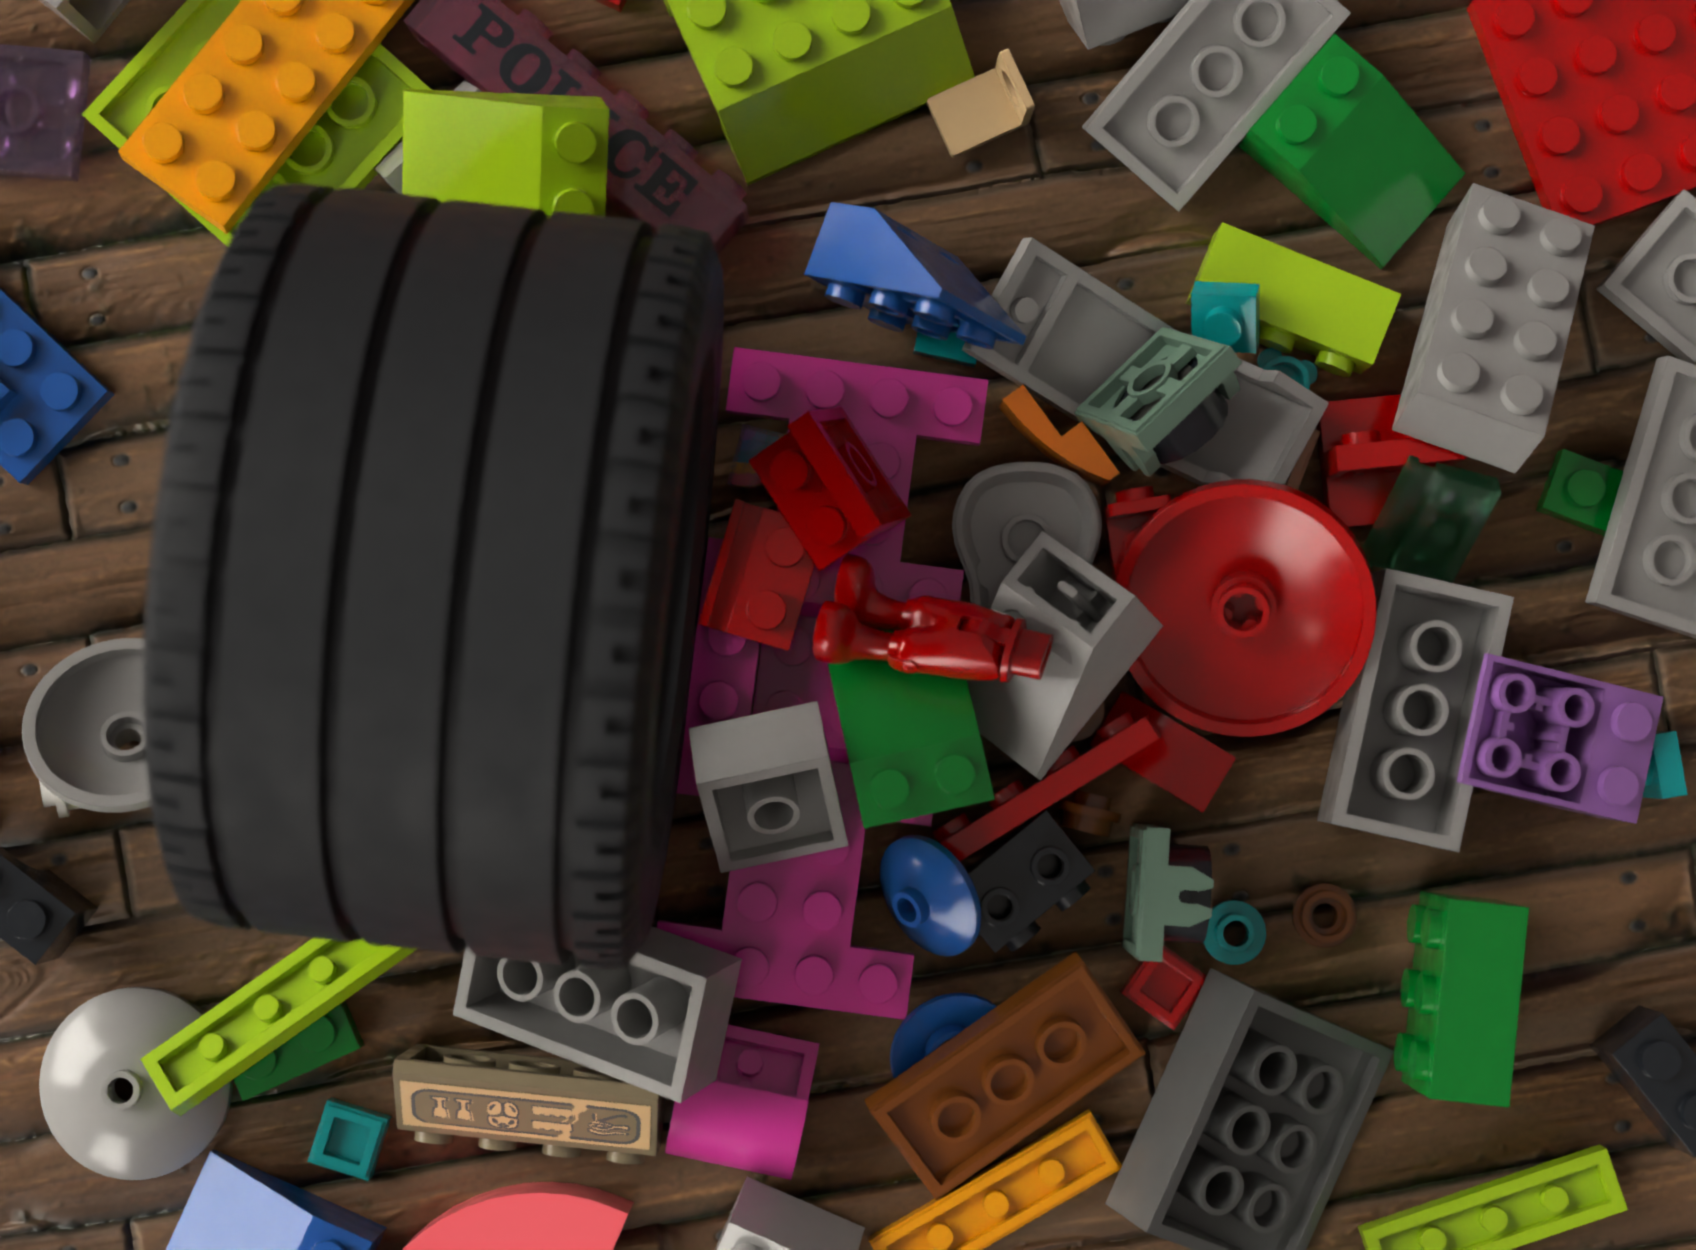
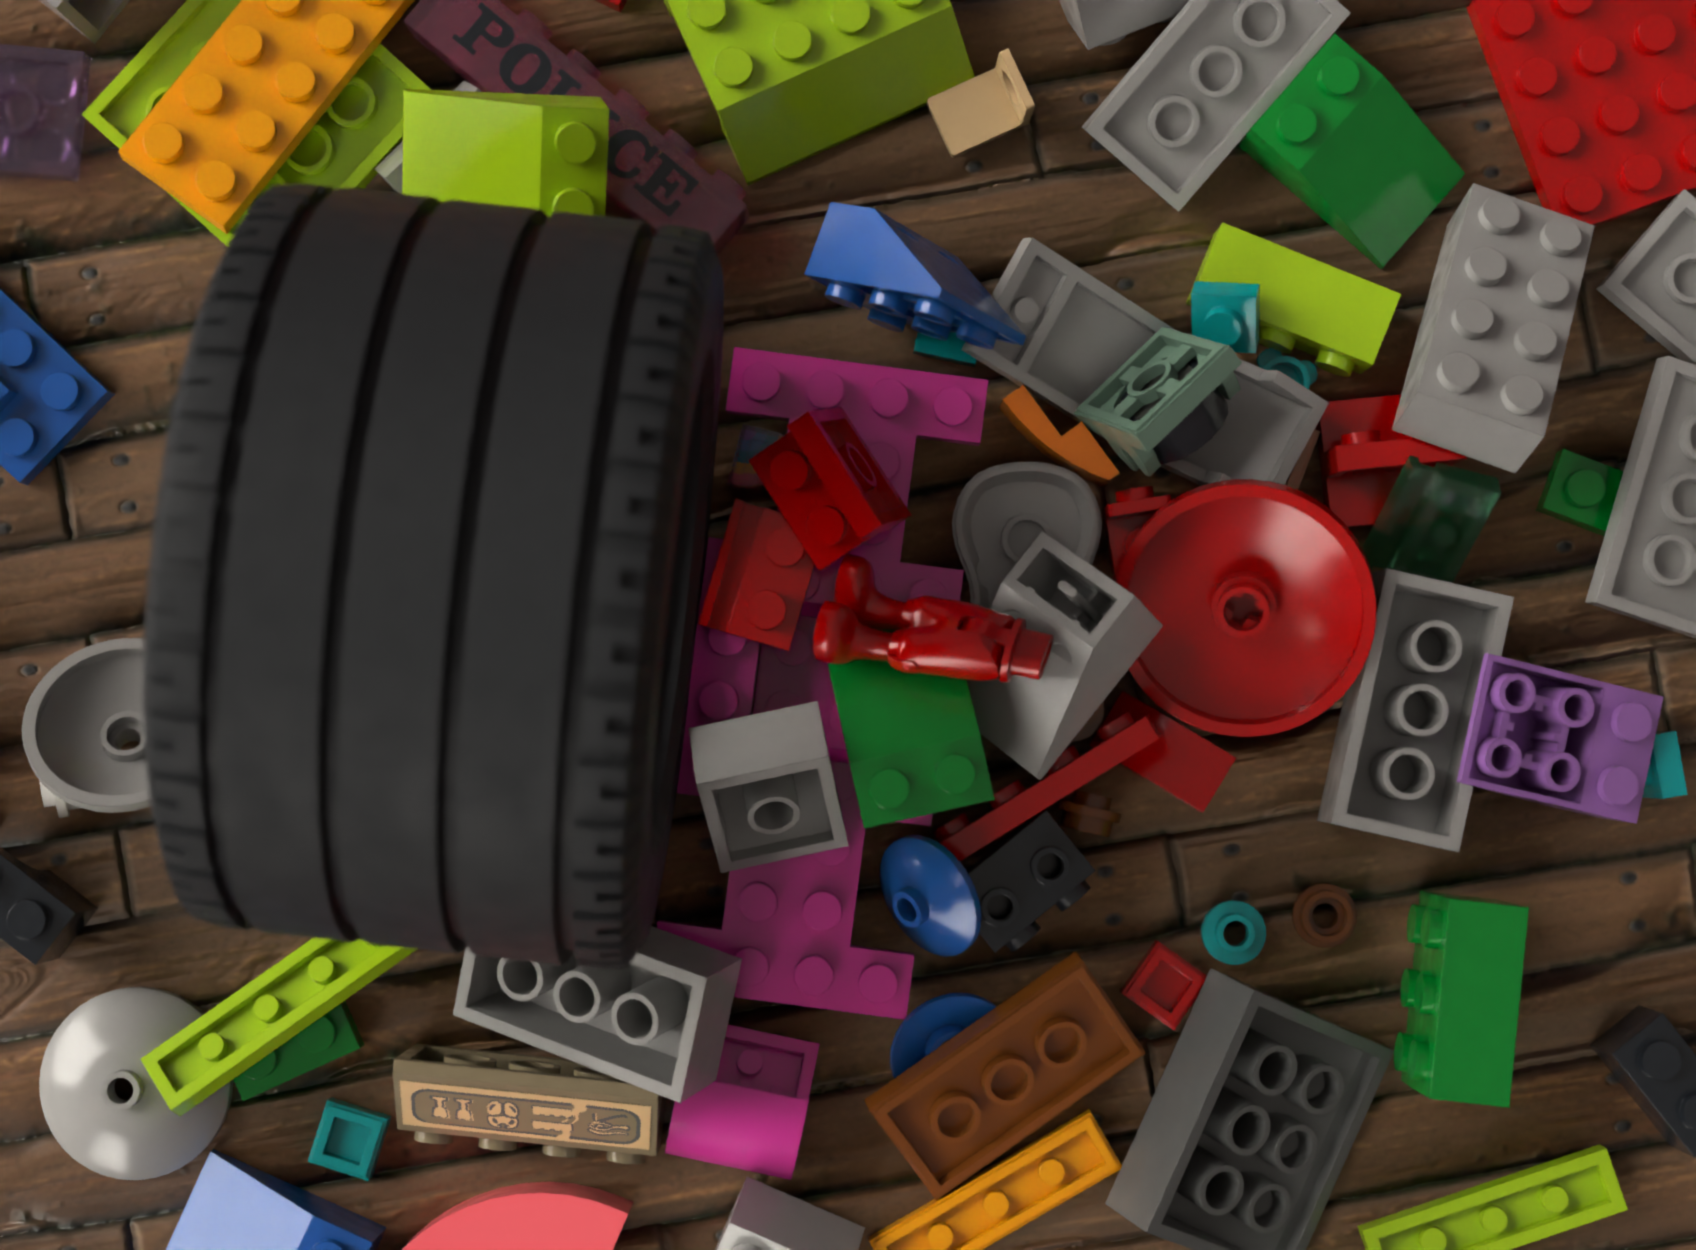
sand green piece [1122,823,1214,962] -> none

